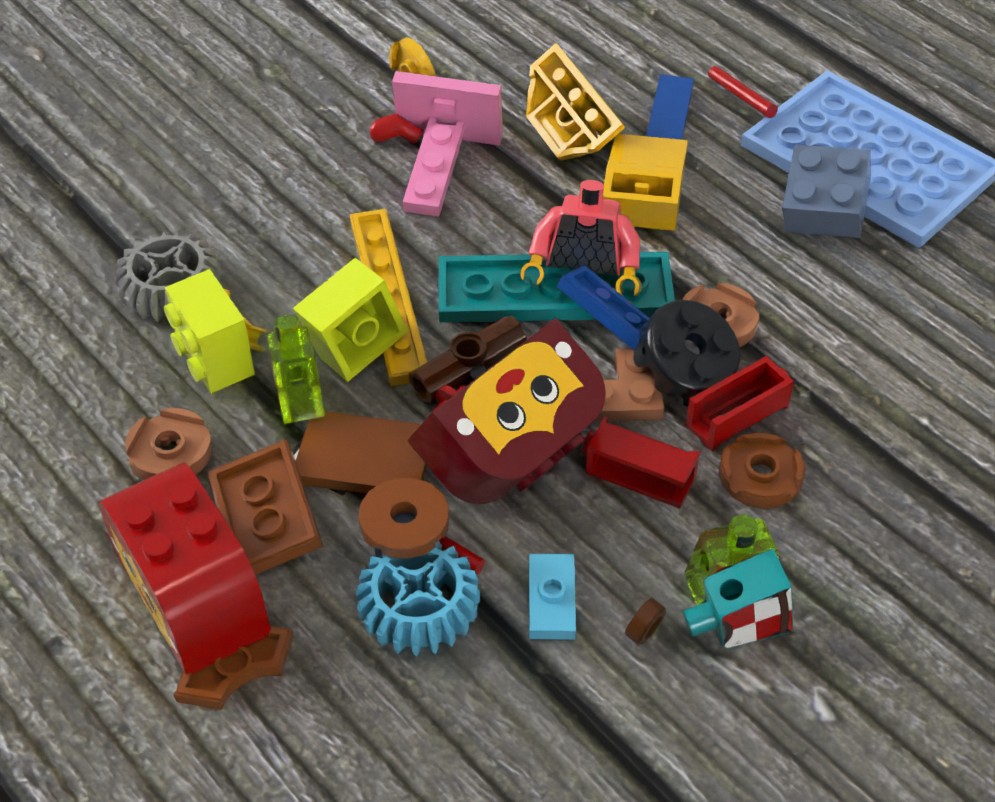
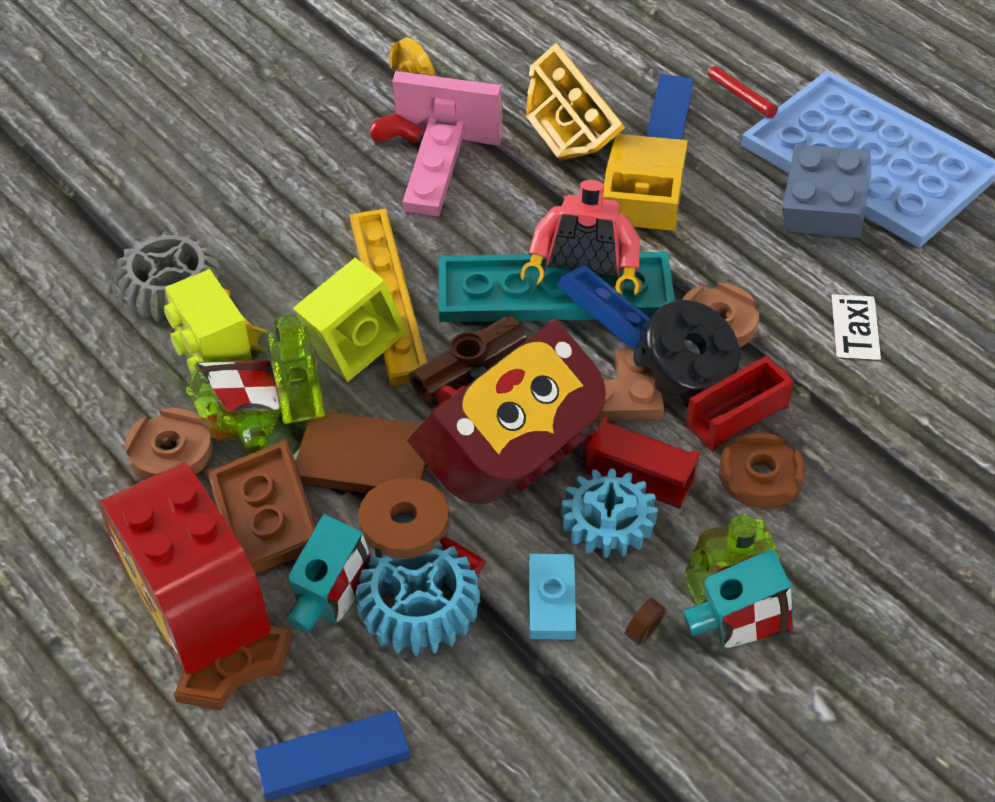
none -> torso [185,360,281,453]
none -> blue tile [254,710,410,801]
none -> teal torso [285,514,371,634]
none -> medium azure gear [561,468,658,558]
none -> white sticker [831,294,881,360]

